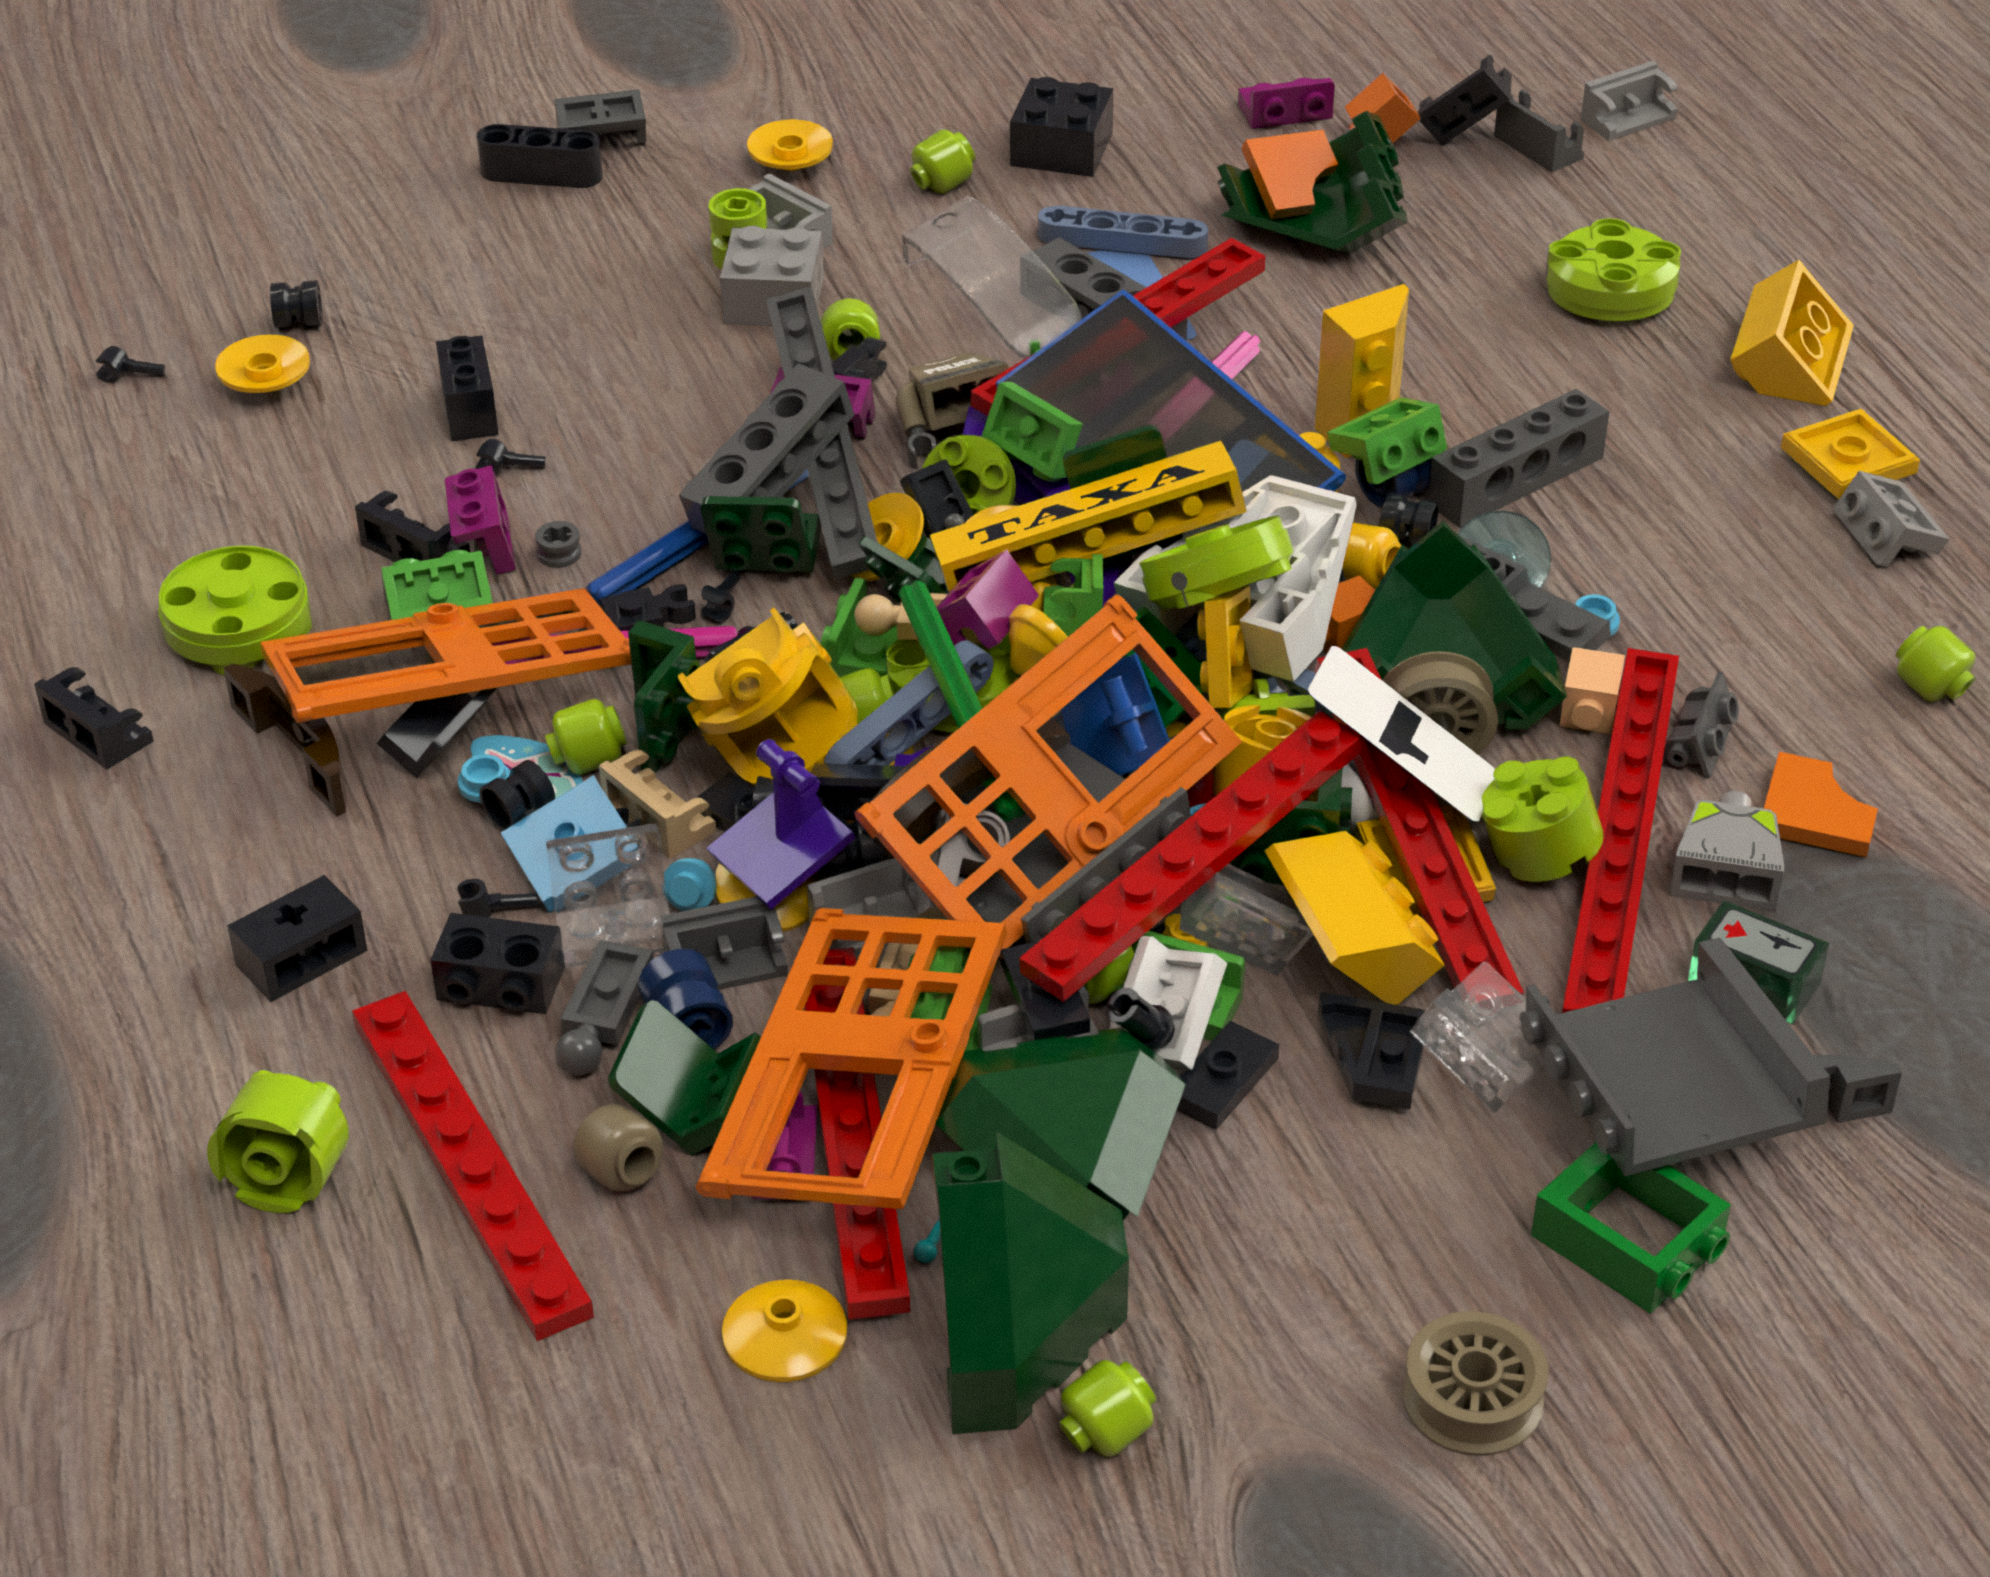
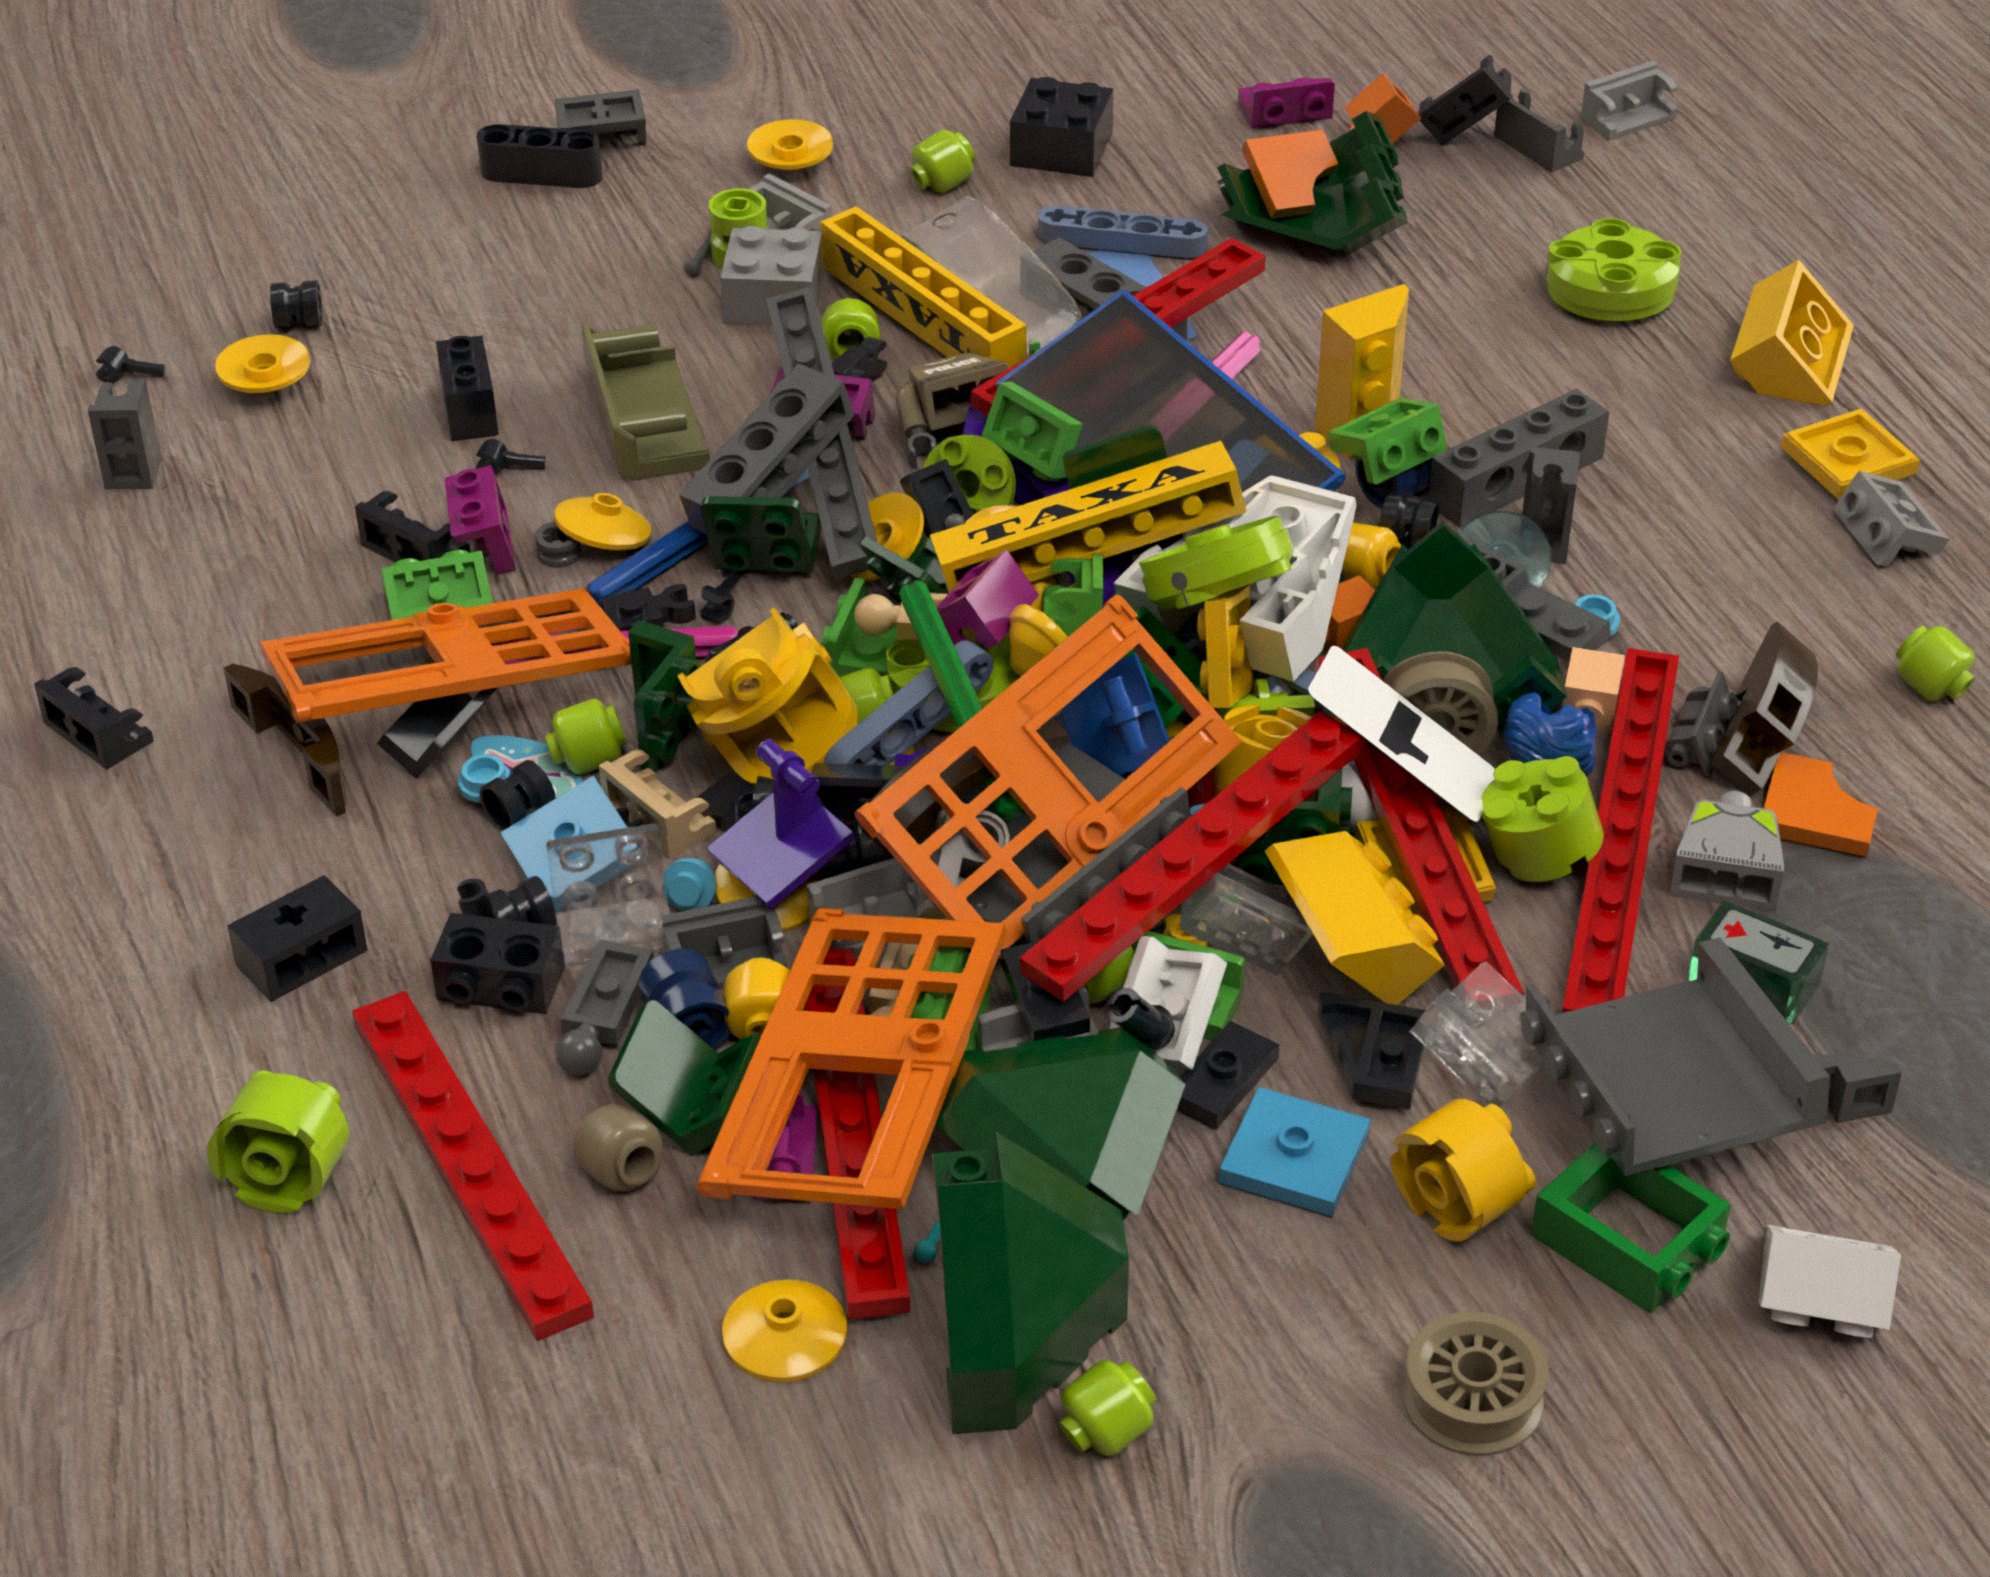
lime piece [158,546,312,676] -> none
none -> dark grey hinge [88,379,162,489]
none -> black wheel [482,875,557,926]
none -> yellow dish [554,493,652,550]
none -> olive piece [581,321,710,480]
none -> dark grey hinge [684,225,712,275]
none -> yellow head [723,958,790,1039]
none -> yellow brick [820,206,1027,367]
none -> dark azure plate [1219,1087,1371,1217]
none -> yellow brick [1390,1098,1536,1242]
none -> blue hair [1504,692,1597,777]
none -> dark grey hinge [1520,447,1580,564]
none -> dark brown slope [1710,622,1818,796]
none -> white slope [1758,1225,1901,1338]

